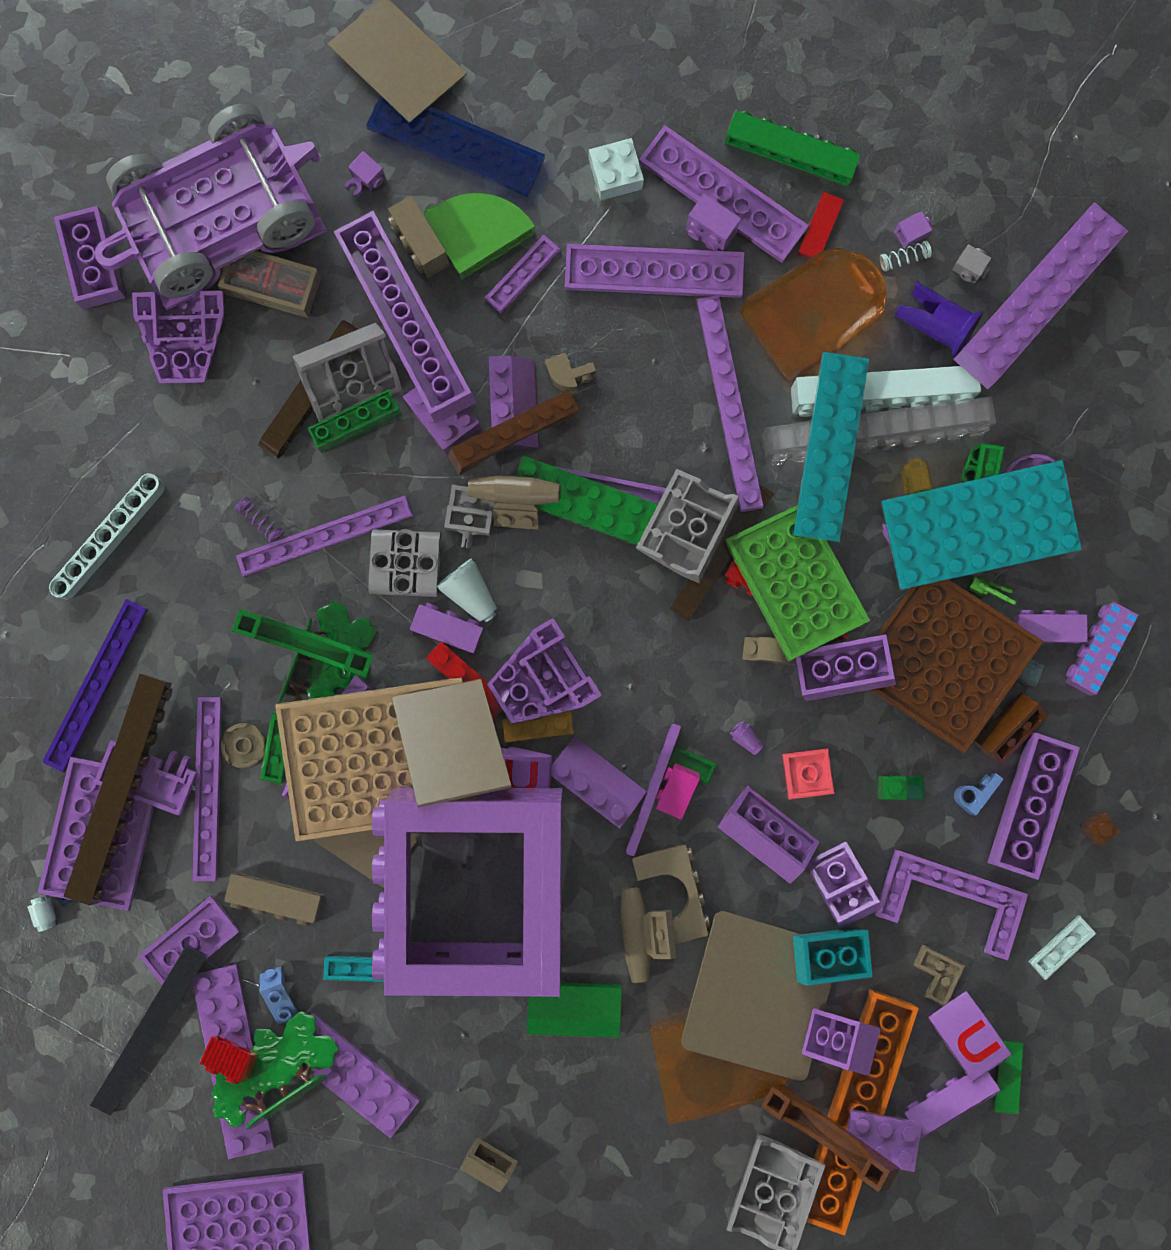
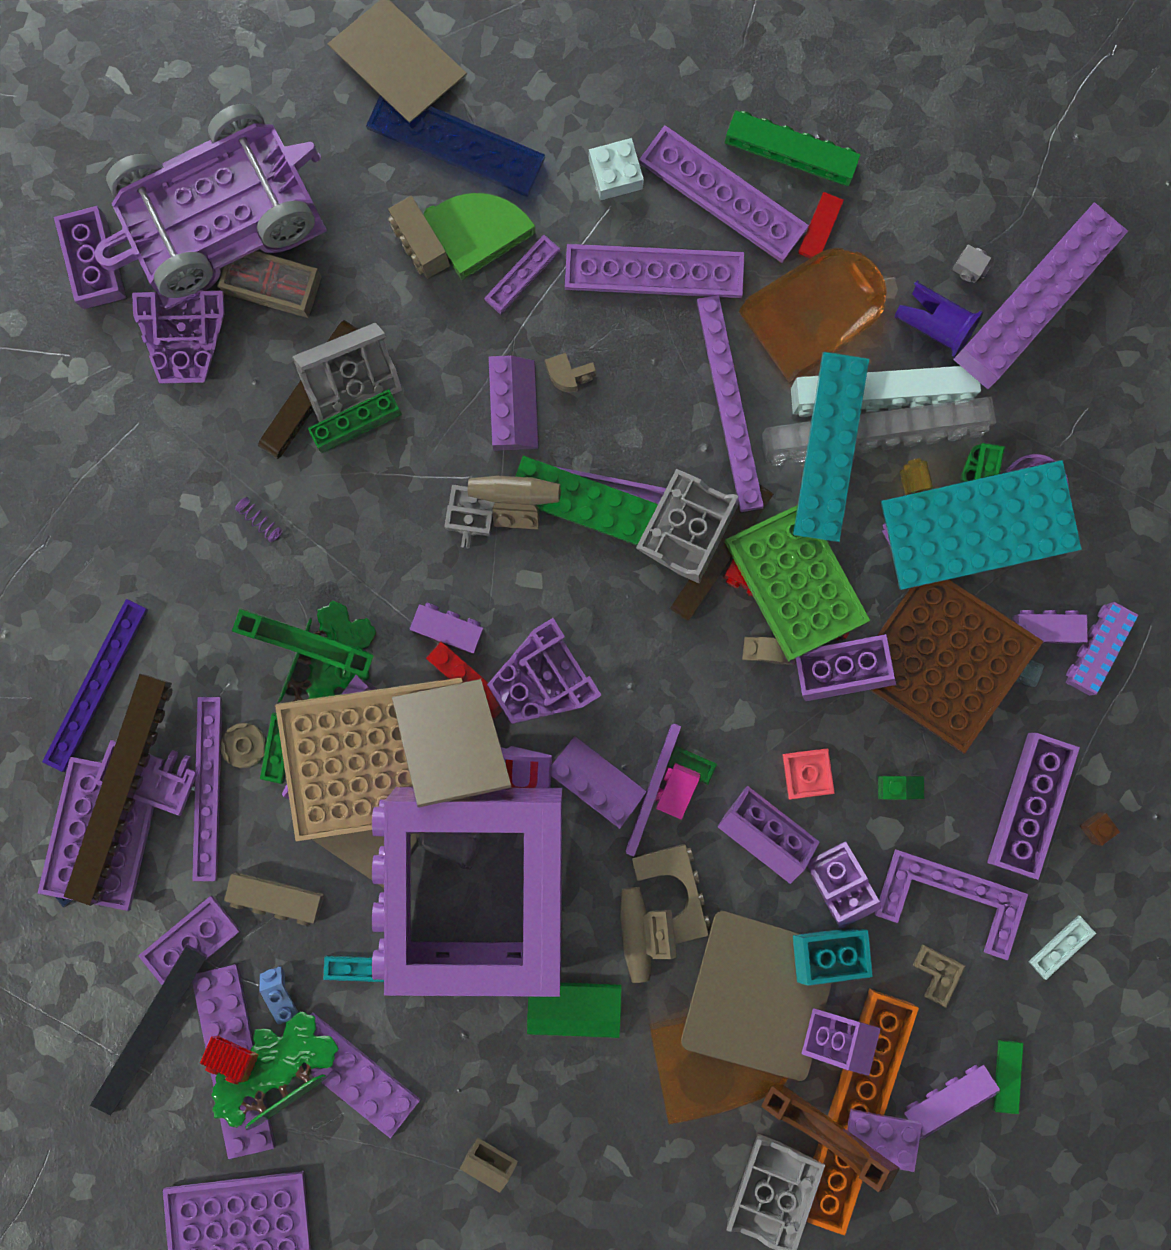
light aqua brick [27,896,57,932] -> none
light aqua beam [49,473,165,600] -> none
medium lavender tile [236,495,414,577] -> none
medium lavender brick [334,211,476,424] -> none
medium lavender brick [345,151,385,198] -> none
light grey connector [368,529,441,597] -> none
medium lavender brick [403,387,481,455] -> none
light aqua cone [437,558,497,623] -> none
reddish brown arch [448,390,580,475] -> none
pearl gold brick [502,711,574,743] -> none
medium lavender brick [686,194,741,251] -> none
medium lavender cone [730,721,763,755] -> none
light aqua piece [880,241,932,272] -> none
medium lavender brick [894,211,932,249] -> none
medium lavender slope [928,991,1011,1082] -> none
medium blue plate [954,773,1003,816] -> none
bright green plant [967,575,1016,605] -> none
reddish brown brick [974,692,1049,765] -> none

